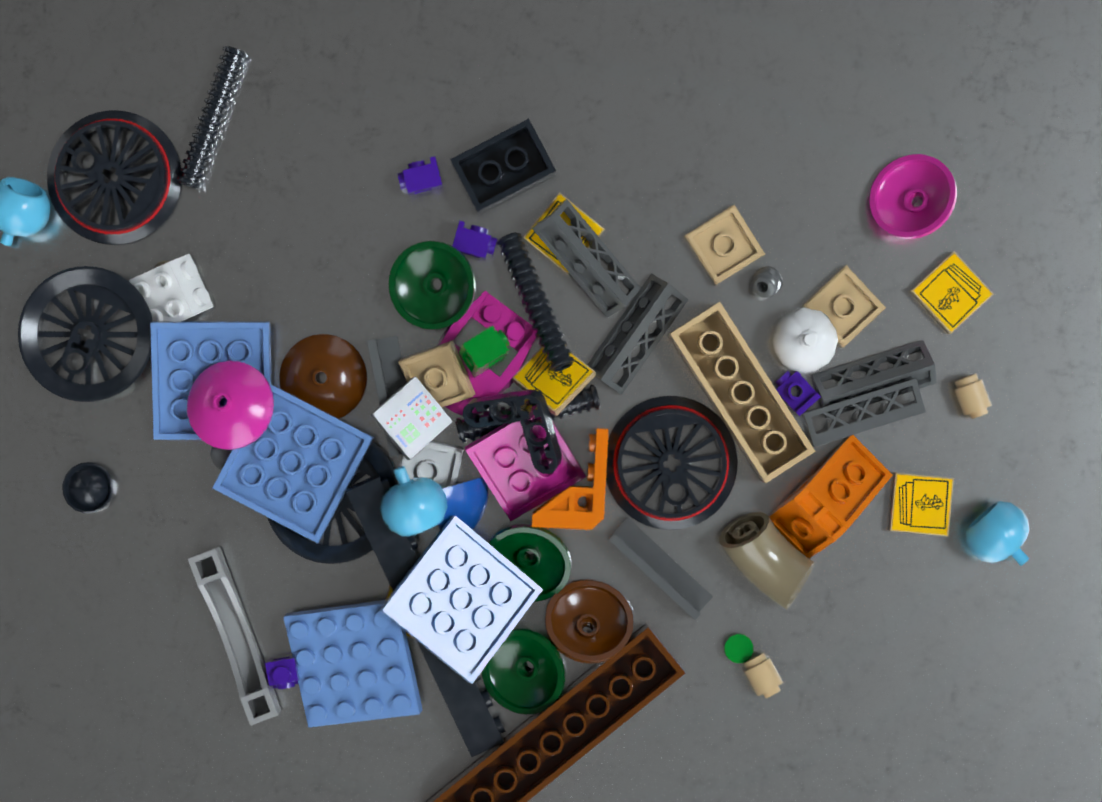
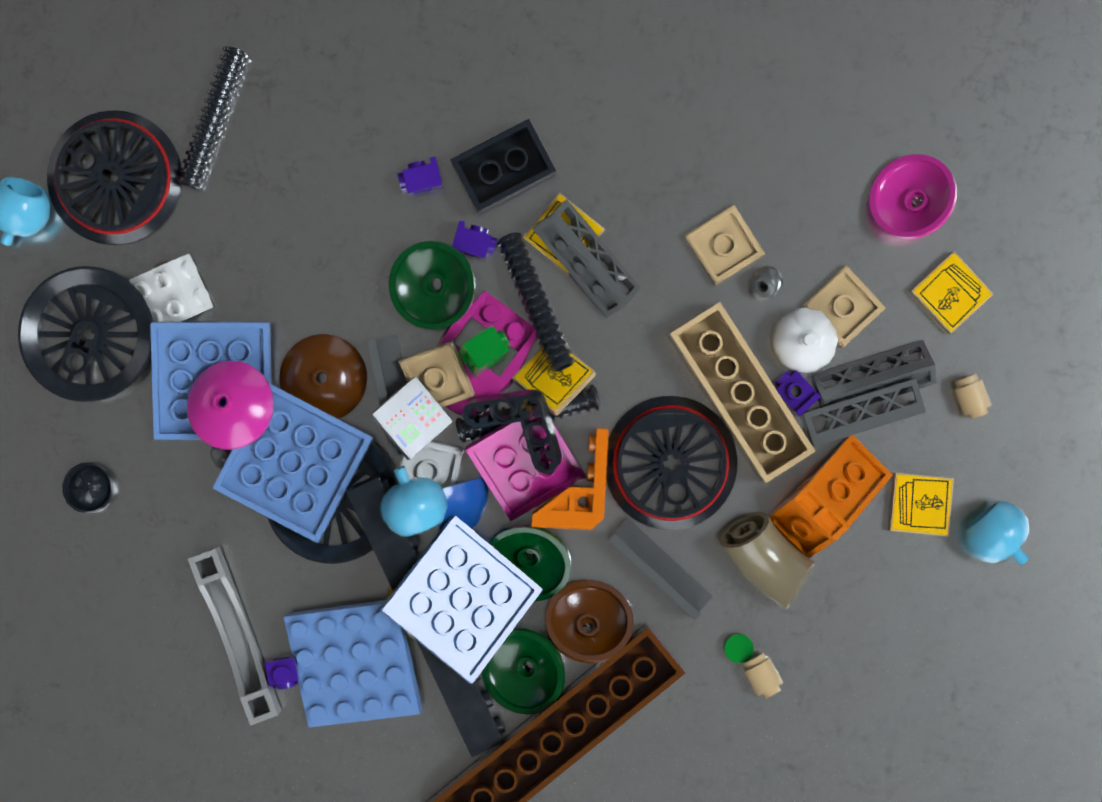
dark grey fence [587,273,689,395] -> none

